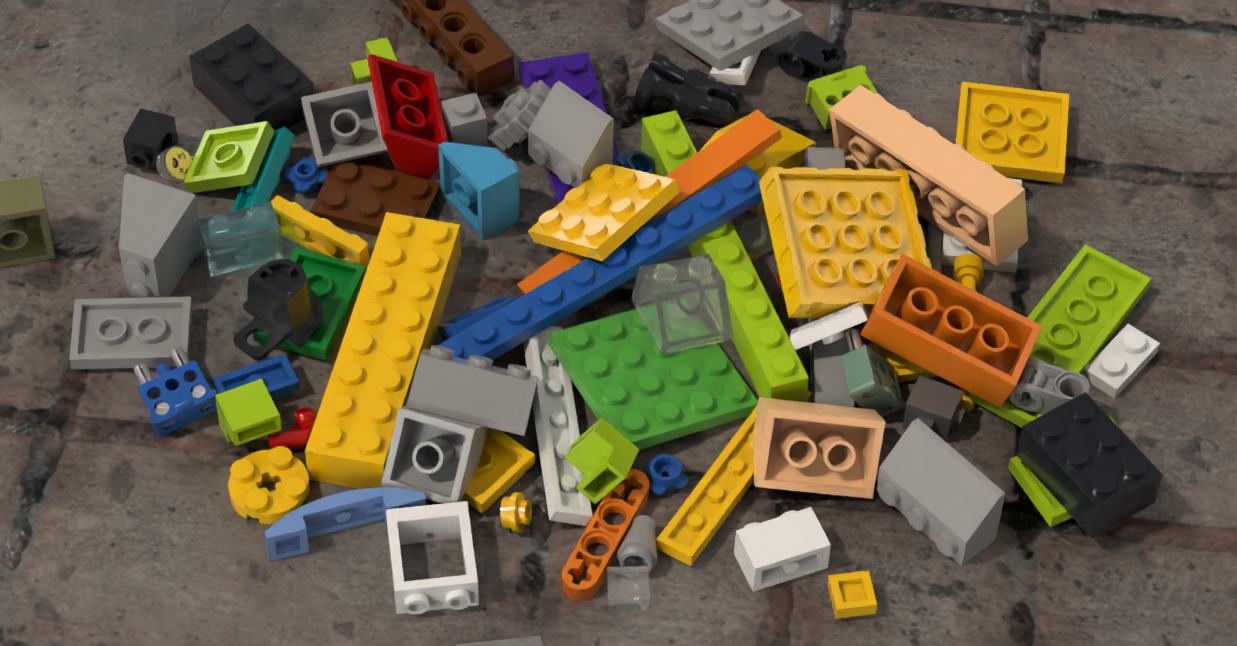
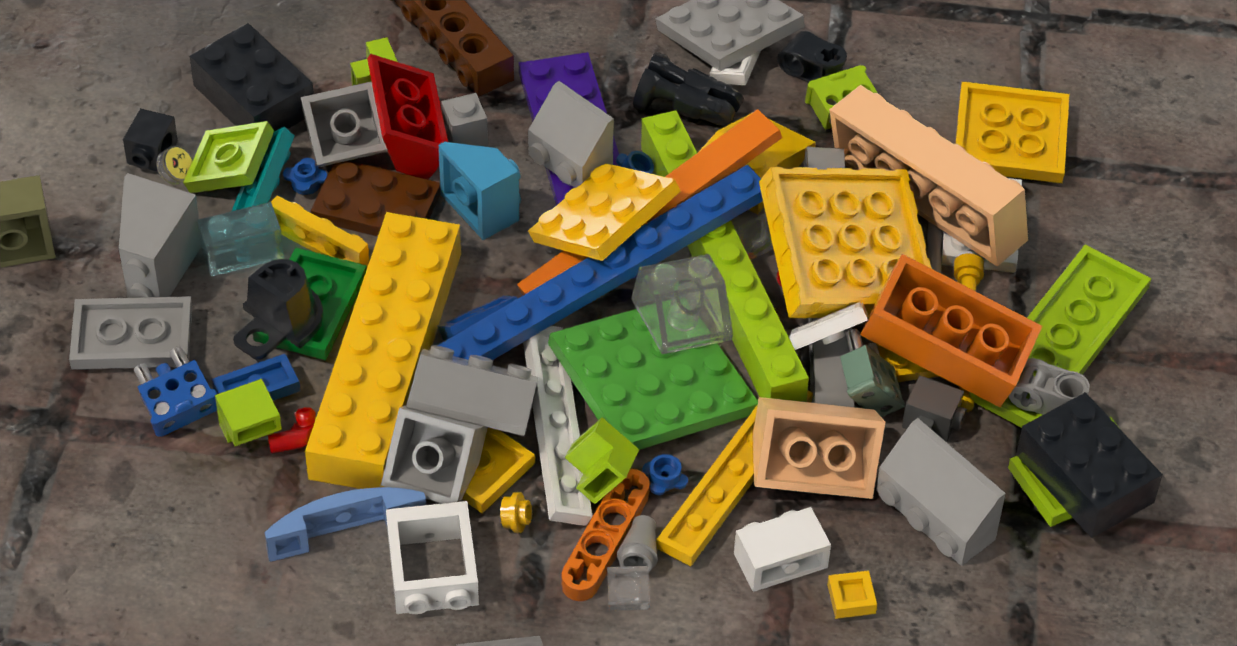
yellow plate [228,446,310,524] -> none
light grey gear [488,80,551,151] -> none
white plate [1083,324,1160,399] -> none

